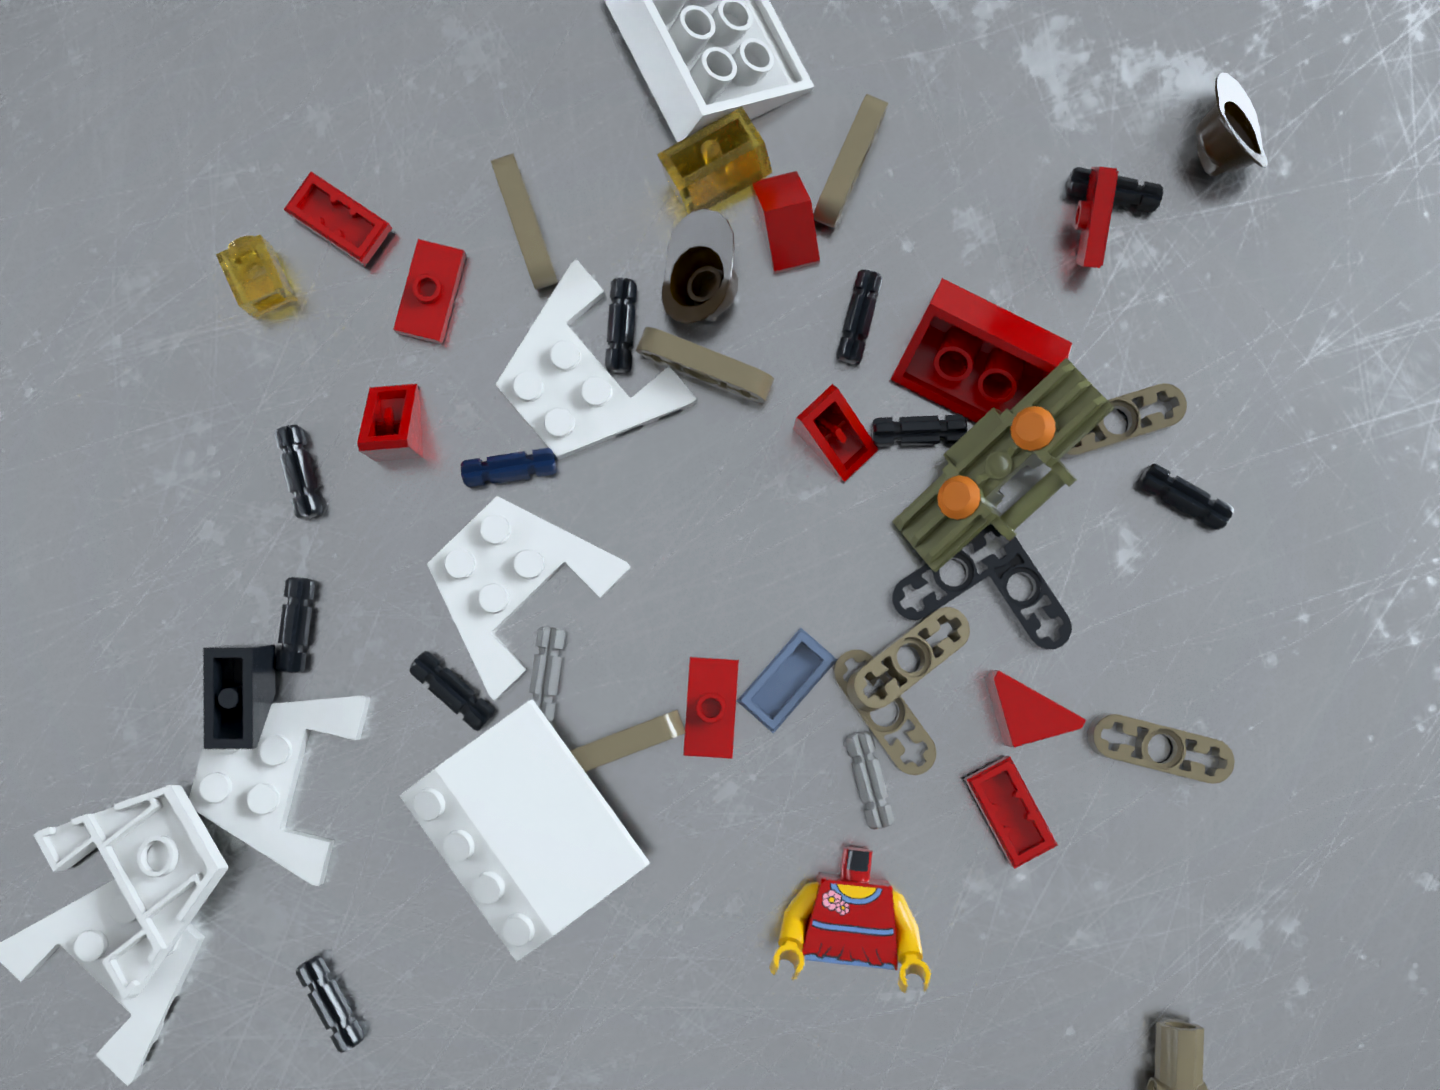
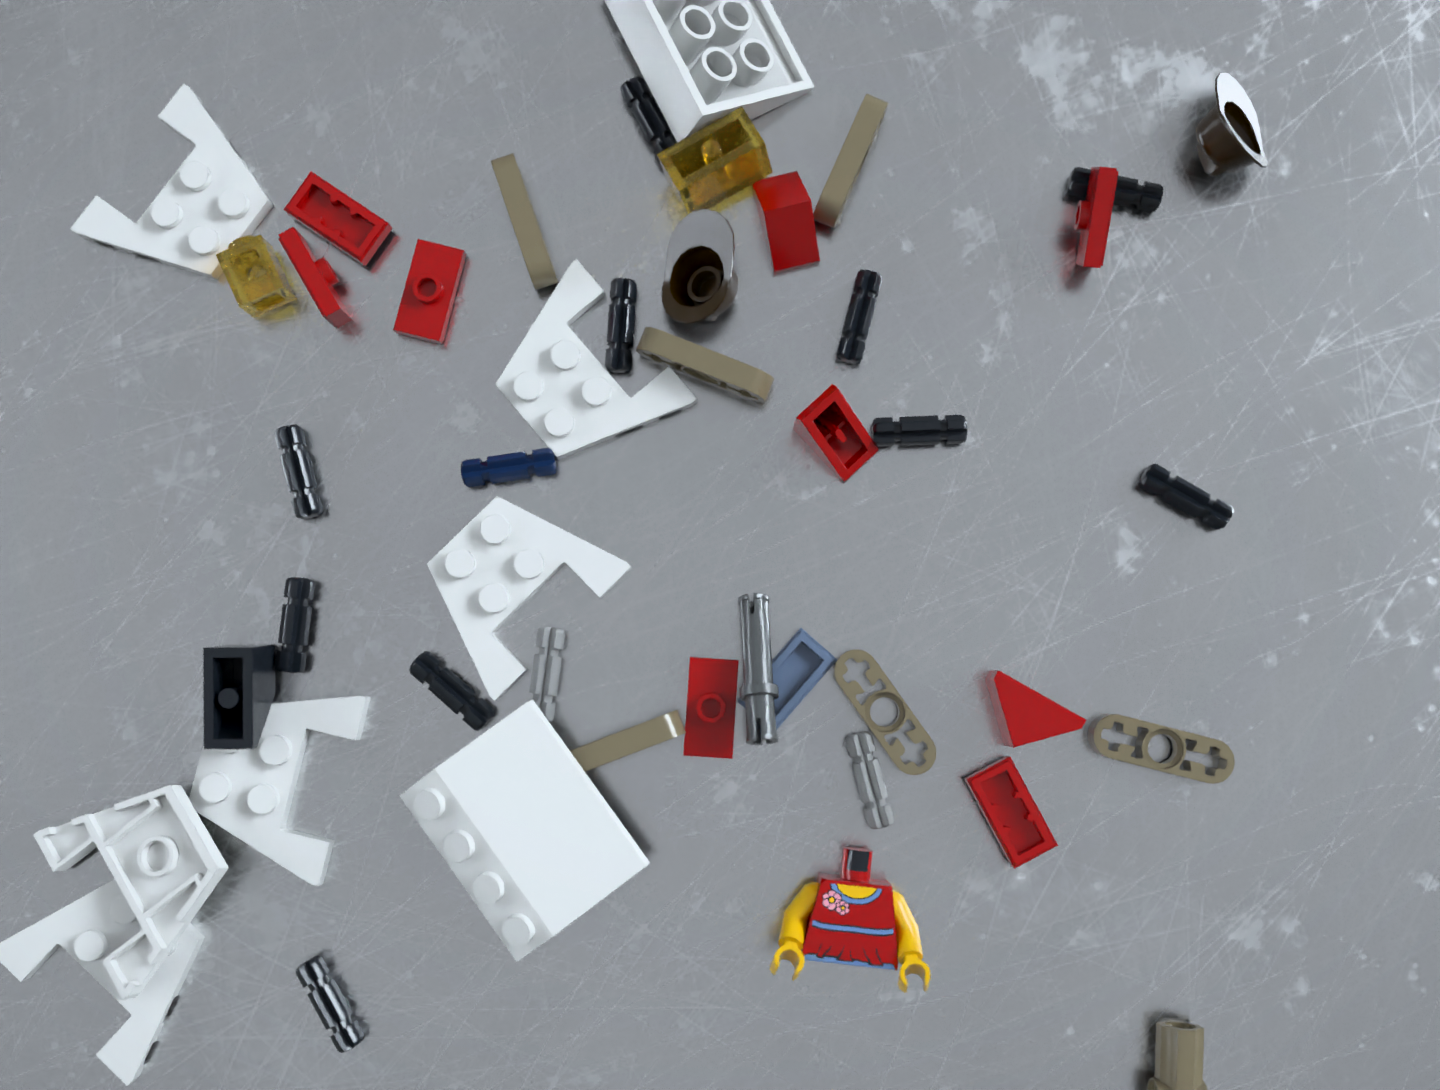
red slope [357,384,423,462] -> none
dark tan beam [847,607,970,712] -> none
red slope [890,278,1073,423] -> none
black beam [890,524,1072,650] -> none
olive piece [892,358,1115,572] -> none
dark tan beam [1062,383,1187,459] -> none
none -> white wing [70,83,274,280]
none -> red plate [278,227,352,328]
none -> black axle [620,76,678,167]
none -> dark grey pin [738,593,779,745]

